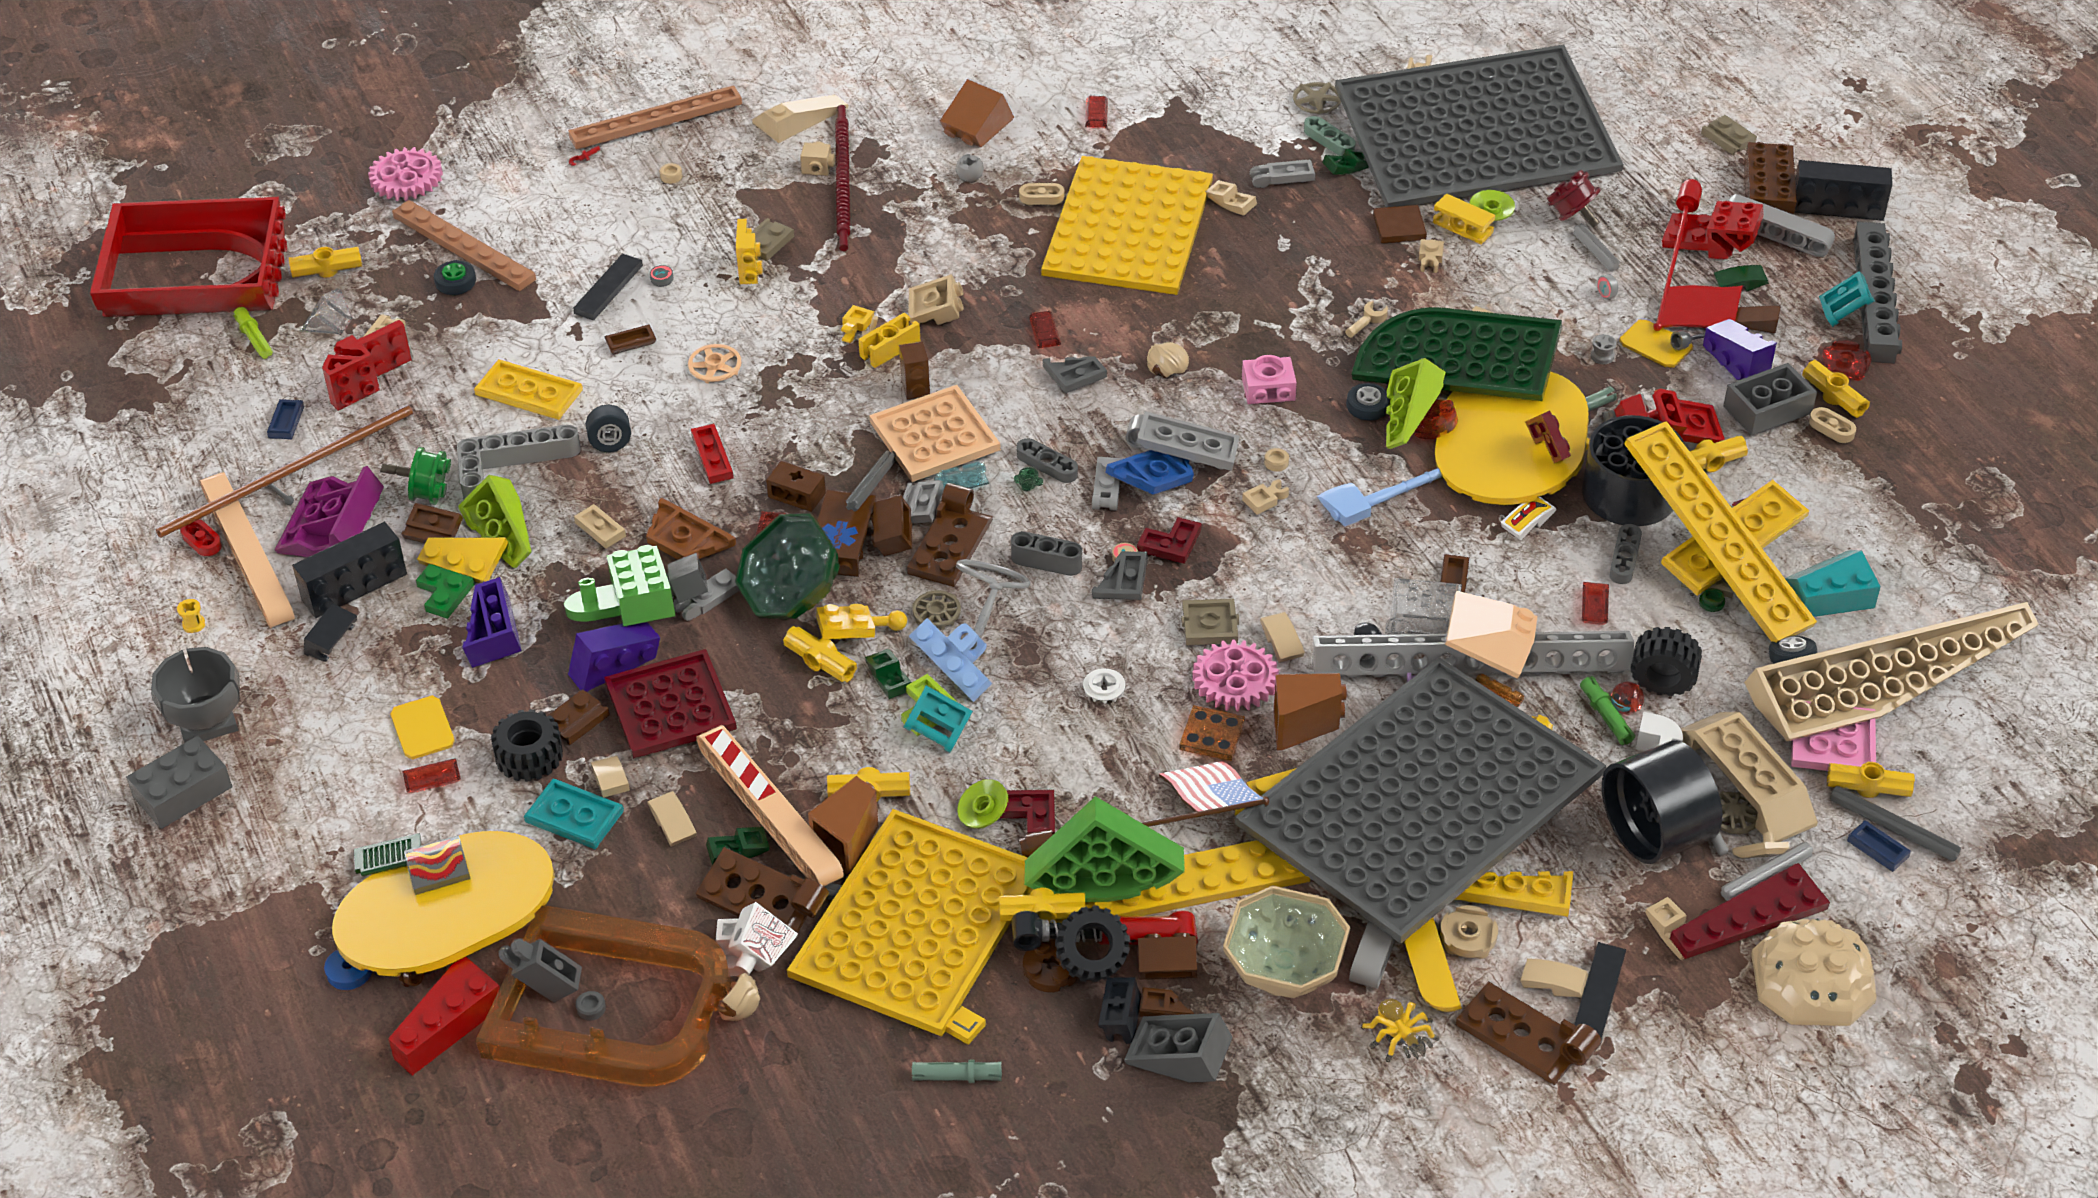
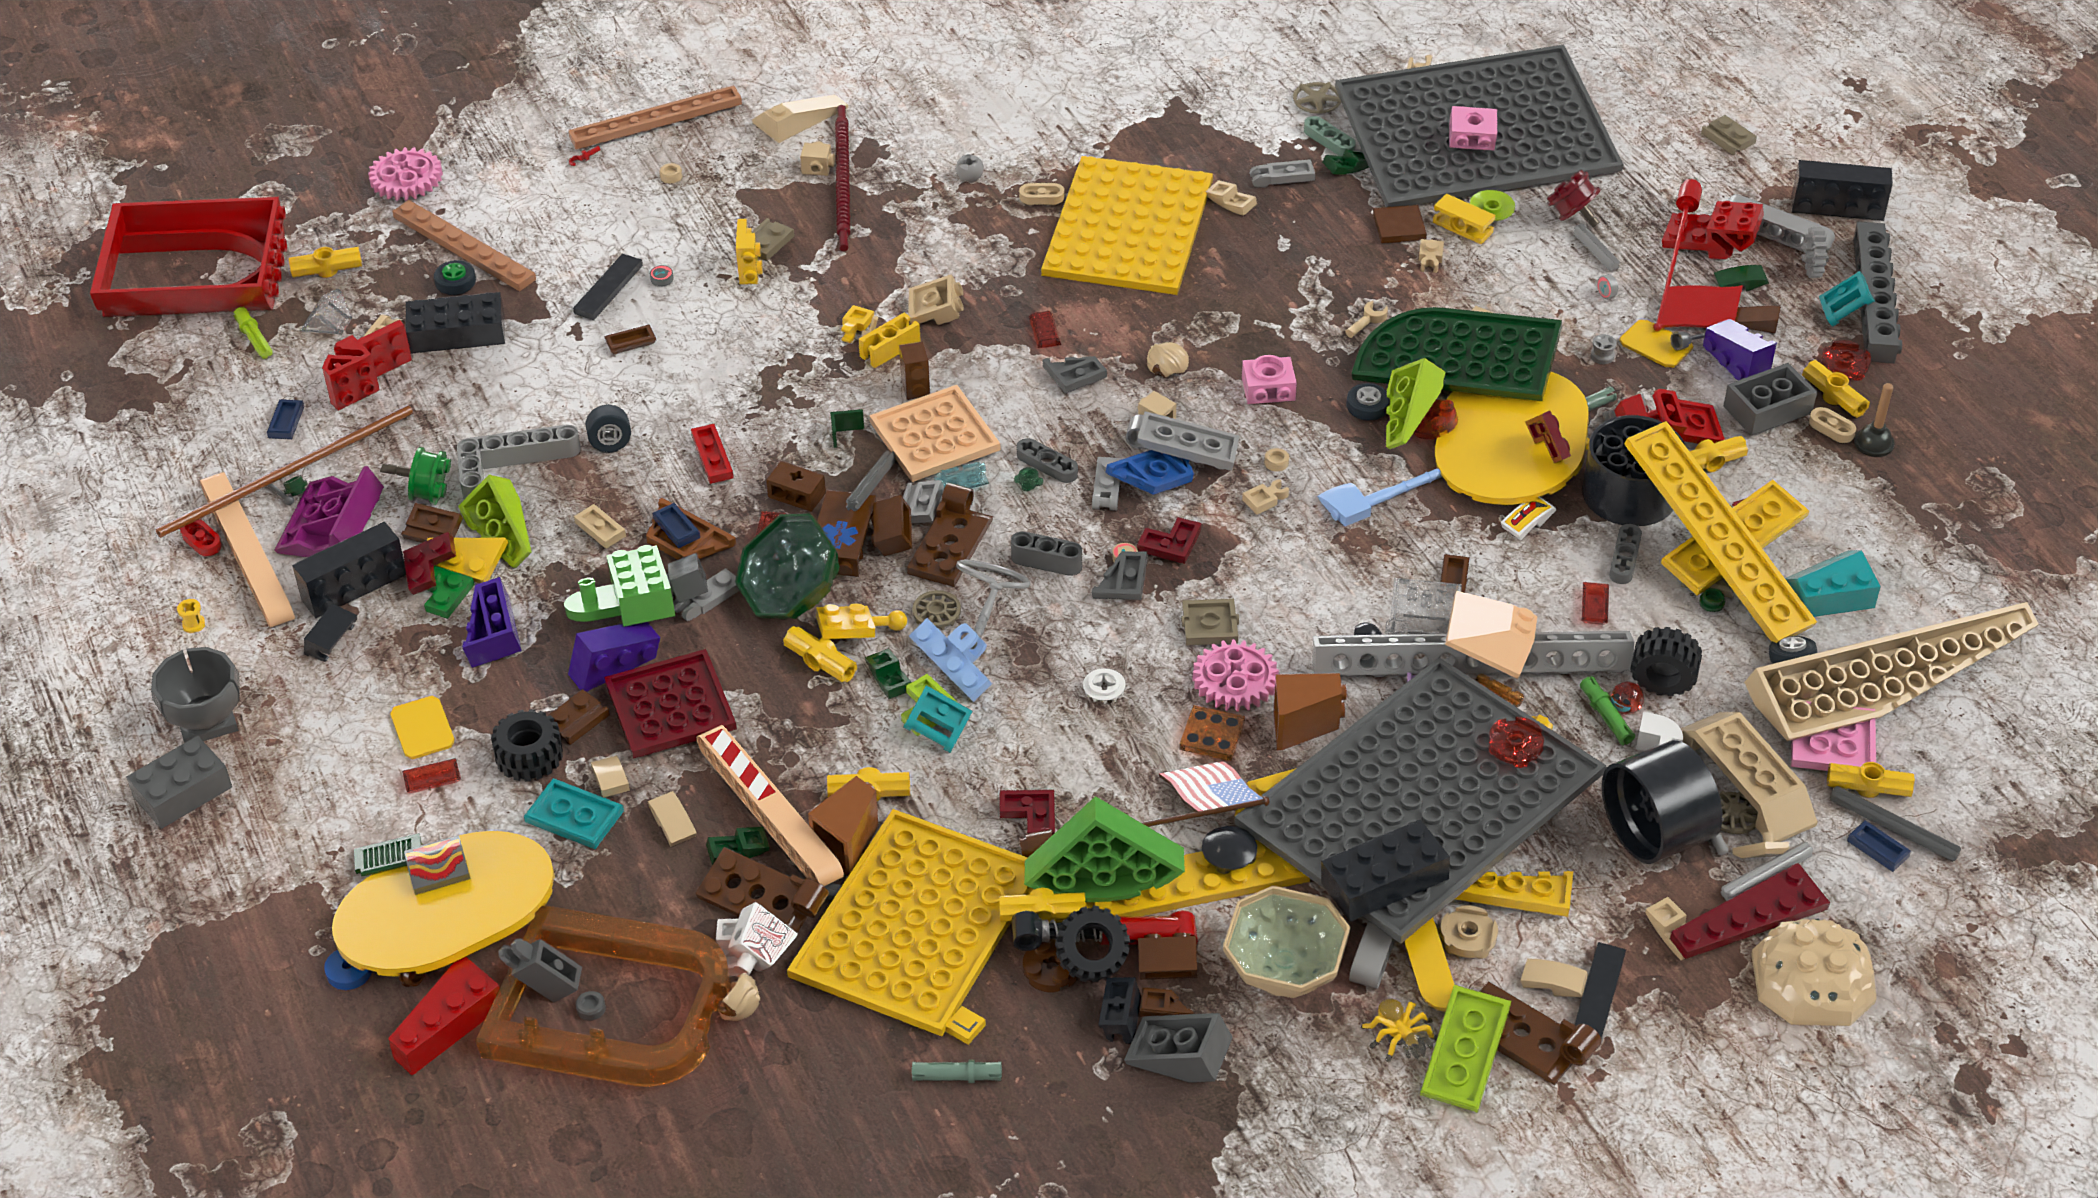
yellow tile [474,359,583,420] -> none
light nougat wheel [688,344,742,384] -> none
dark orange slope [940,79,1014,147] -> none
lime dish [957,779,1008,829] -> none
clear red tile [1085,96,1108,128] -> none
tan slope [1260,612,1305,663] -> none
reddish brown brick [1744,142,1796,215] -> none
none -> dark green plate [283,475,308,497]
none -> dark red plate [403,532,456,595]
none -> black brick [406,292,505,354]
none -> dark blue tile [652,503,700,548]
none -> dark green bracket [830,409,865,448]
none -> tan brick [1138,391,1176,419]
none -> black dish [1202,826,1257,874]
none -> black brick [1321,819,1450,922]
none -> lime tile [1420,985,1511,1113]
none -> bright pink brick [1449,106,1497,151]
none -> clear red plate [1489,717,1544,768]
none -> light grey gear [1801,227,1830,278]
none -> pearl dark grey piece [1854,383,1895,457]

